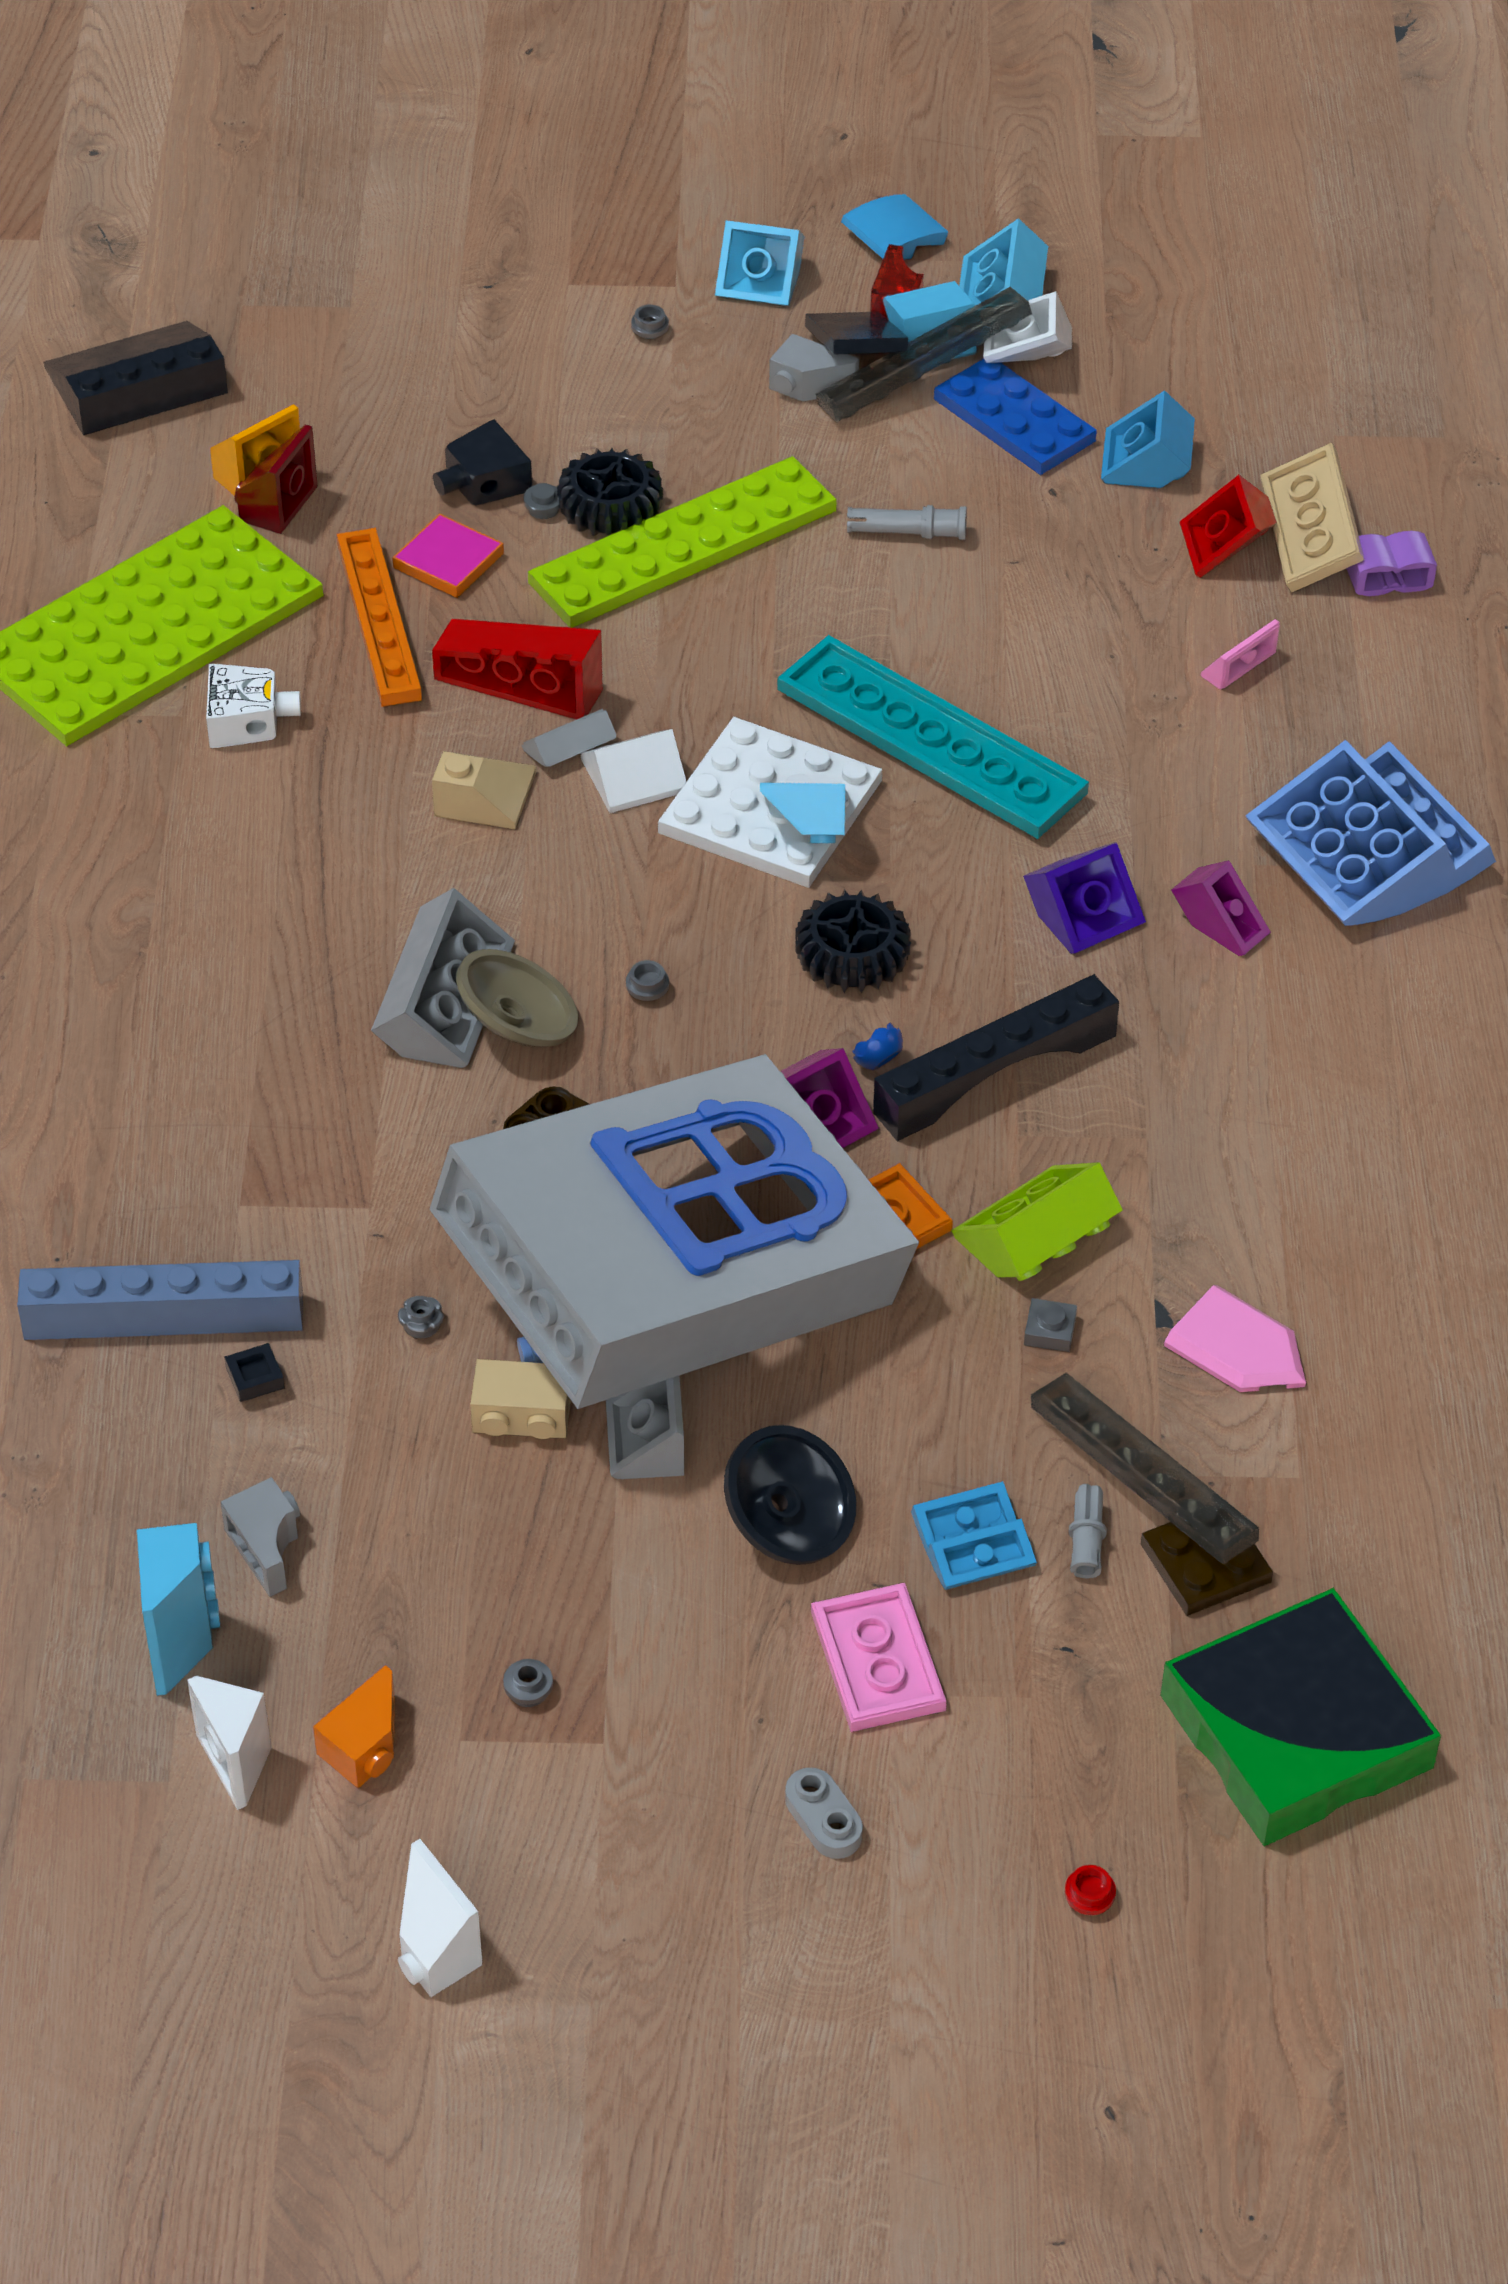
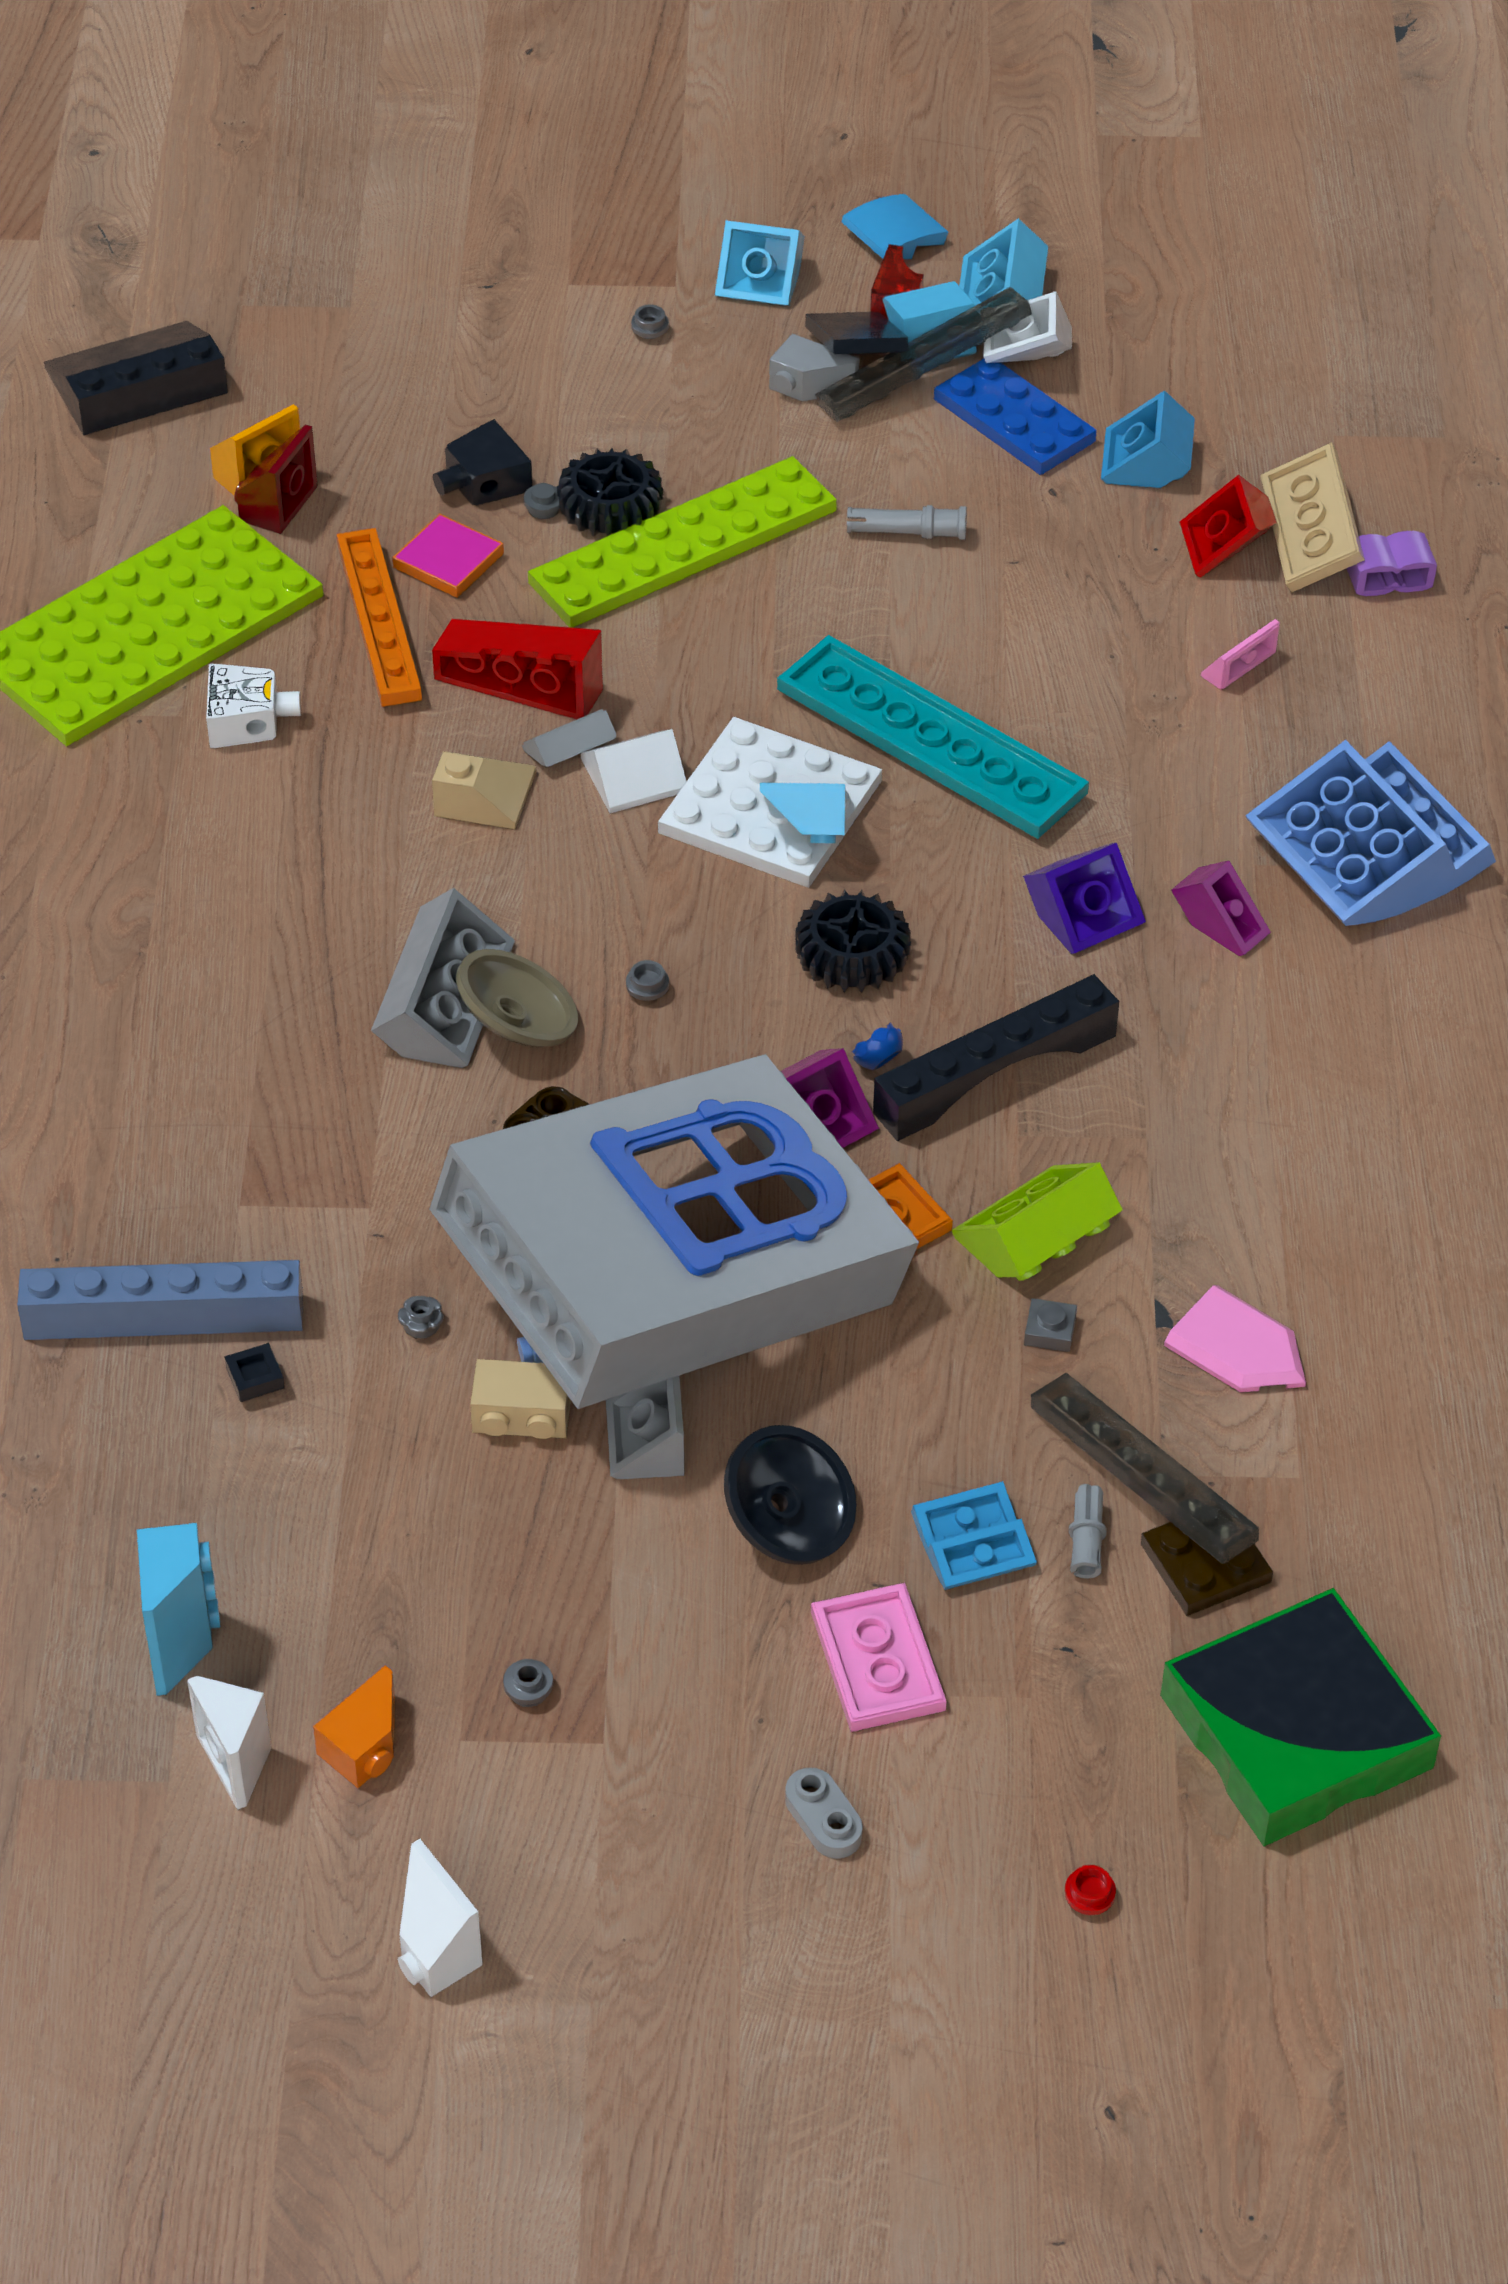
light grey arch [221,1477,300,1597] -> none

